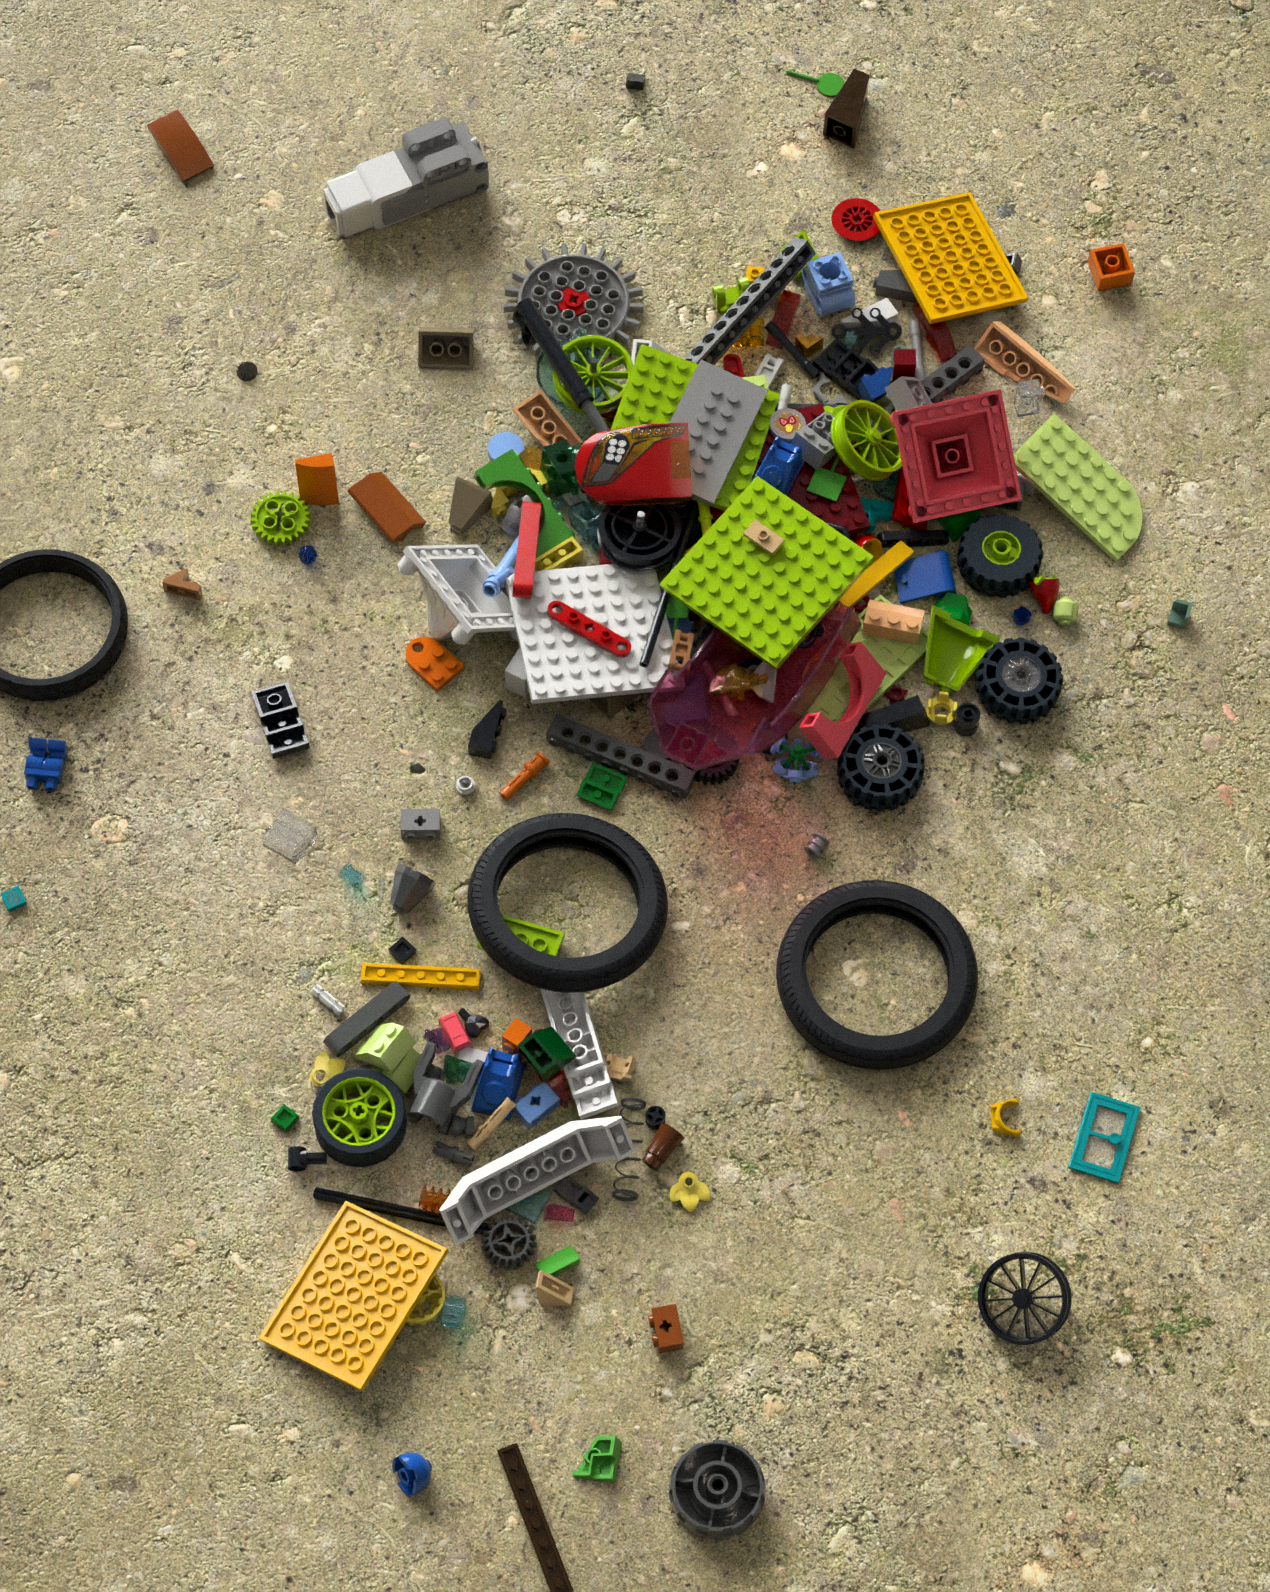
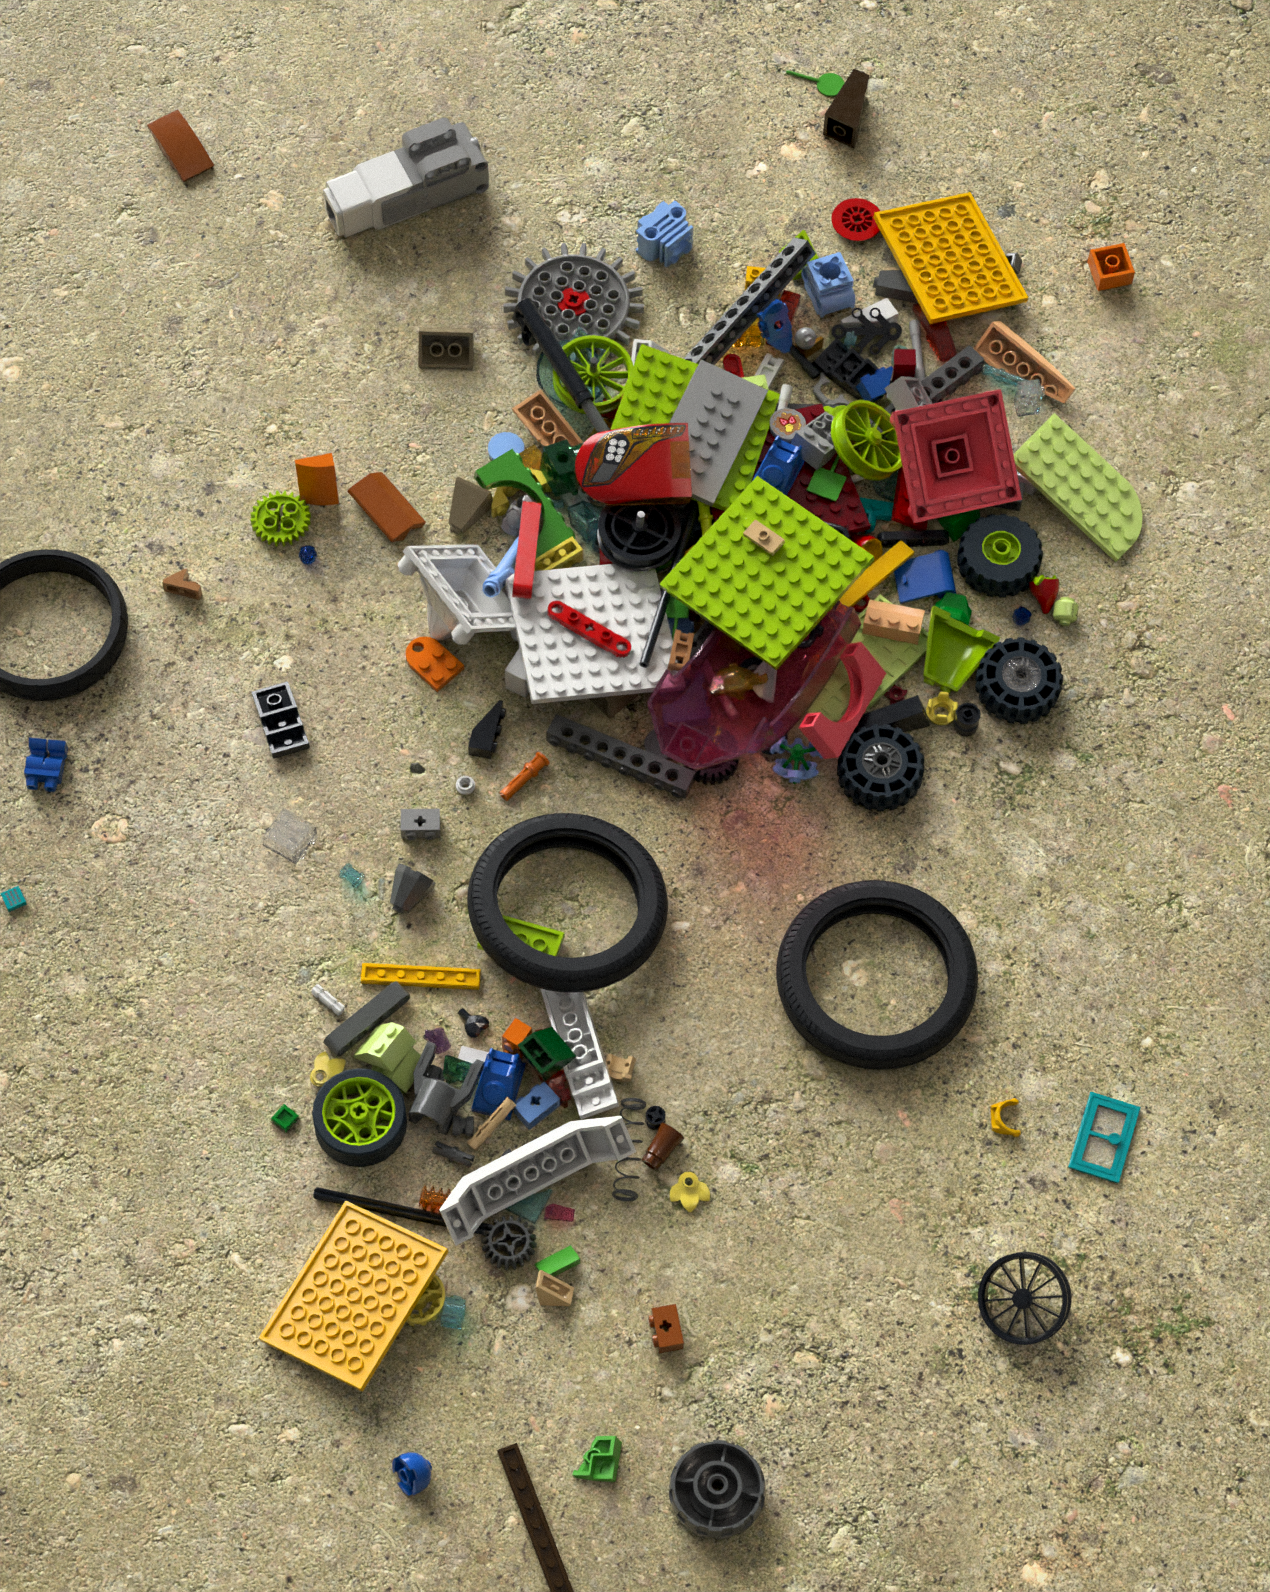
clear smoke piece [236,361,258,381] -> none
black axle [288,1146,327,1172] -> none
black tile [388,937,416,965] -> none
coral tile [438,1011,472,1053] -> none
black slope [553,1175,600,1214] -> none
green slope [576,762,628,811] -> none
black slope [626,73,645,90] -> none
lime piece [712,277,750,315] -> none
light grey bush [804,832,830,858] -> none
sand green panel [1167,598,1193,630] -> none
none -> light blue piece [636,200,693,268]
none -> blue piece [756,299,793,354]
none -> light grey piece [795,327,817,349]
none -> clear light blue pin [982,364,1036,393]

